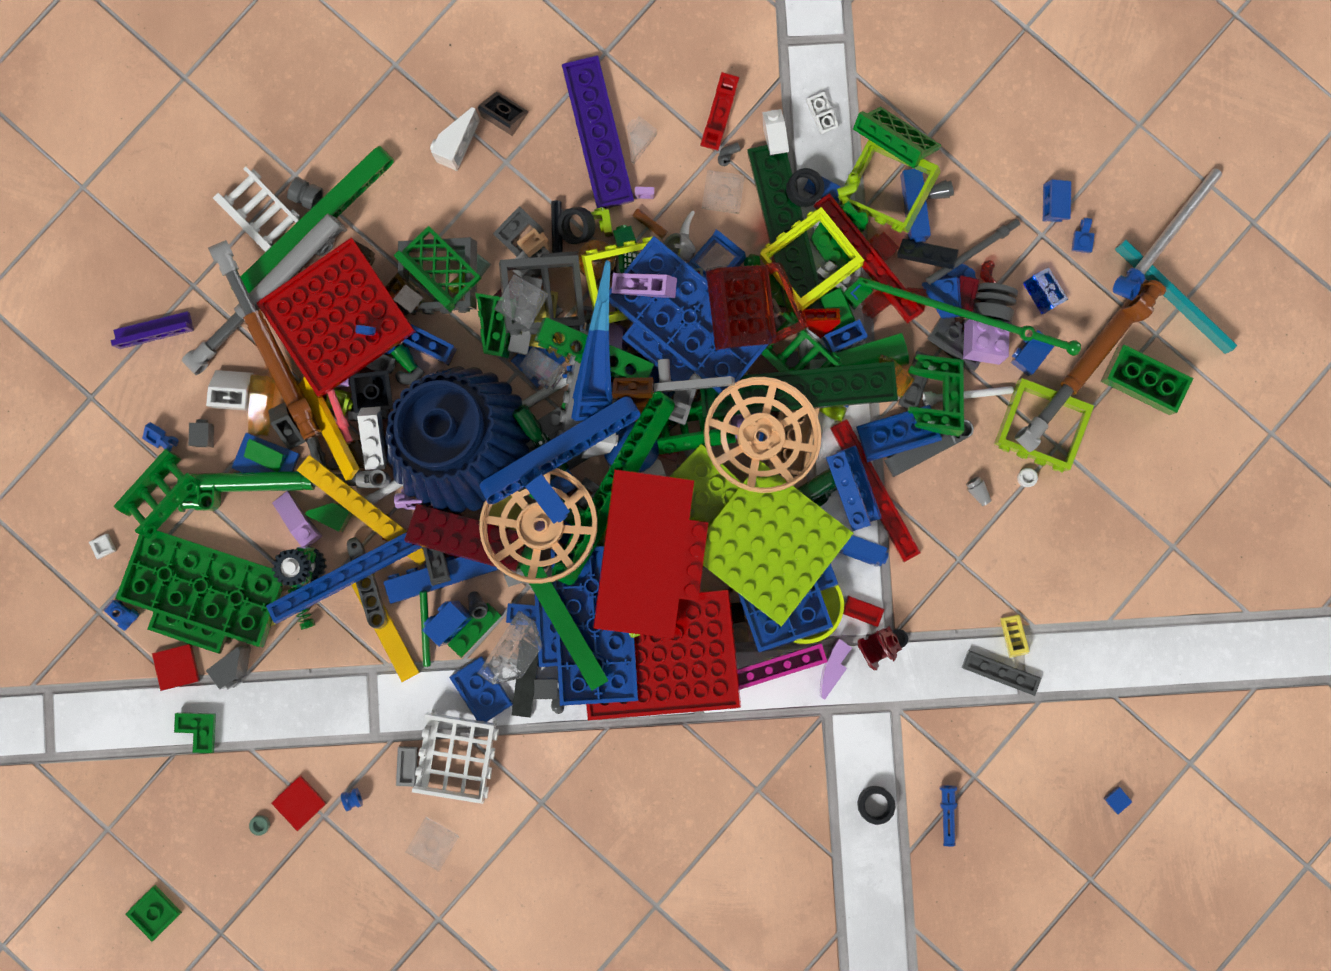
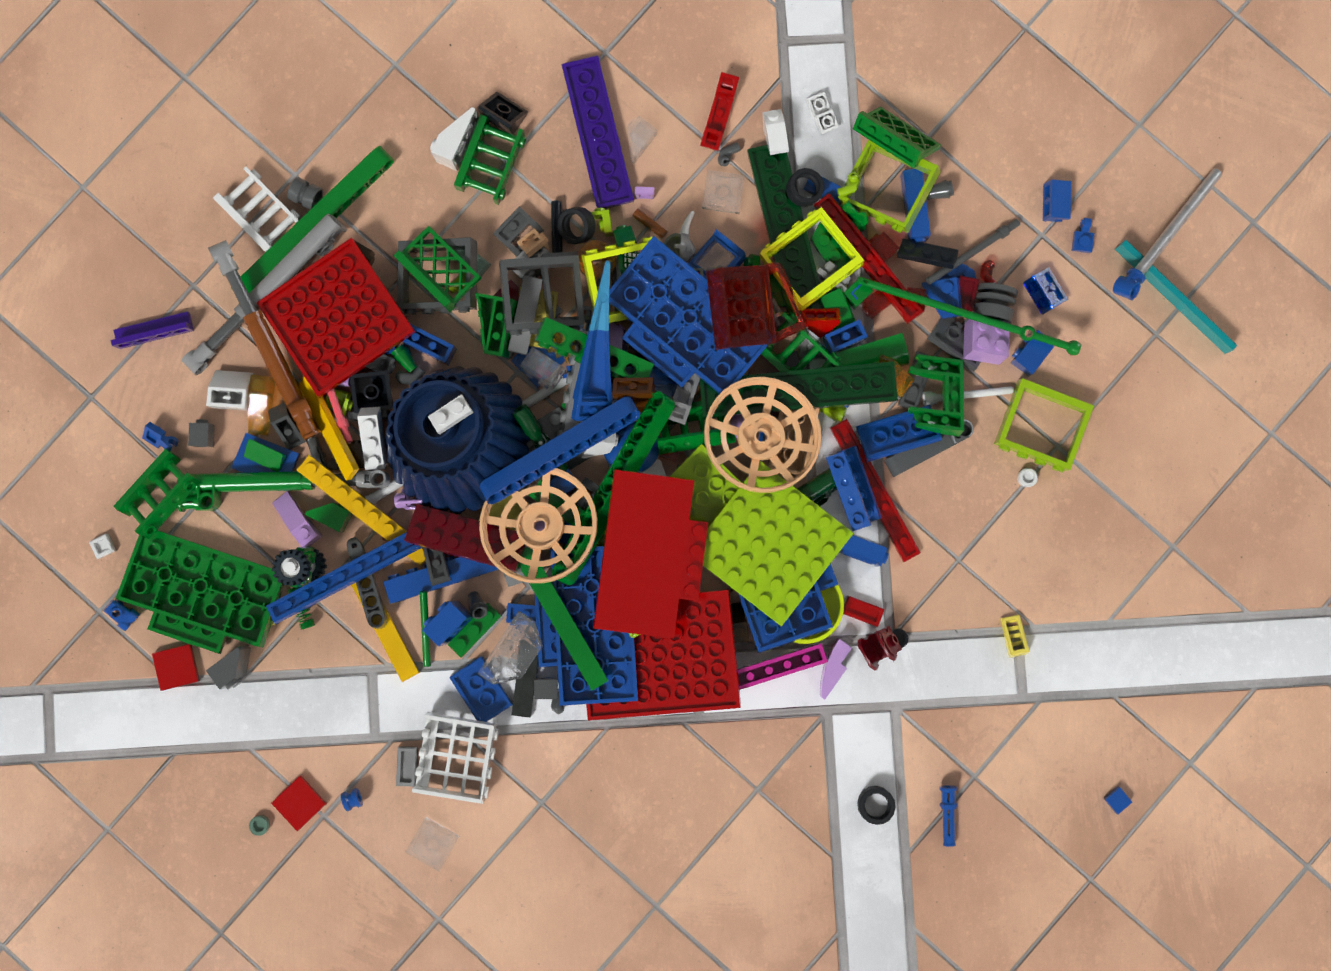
green tile [125,885,182,942] -> none
green plate [174,712,216,753] -> none
blue tile [355,325,376,336] -> none
dark brown slope [386,272,423,313] -> none
clear plate [494,274,548,329] -> none
blue window [520,466,570,524] -> none
lavender slope [612,273,677,298] -> none
light grey piece [654,359,735,392] -> none
dark grey tile [962,650,1042,696] -> none
light grey cone [966,476,992,506] -> none
dark orange piece [1015,280,1166,452] -> none
green brick [1100,344,1194,415] -> none
none -> white plate [428,394,474,434]
none -> green fence [454,114,526,205]

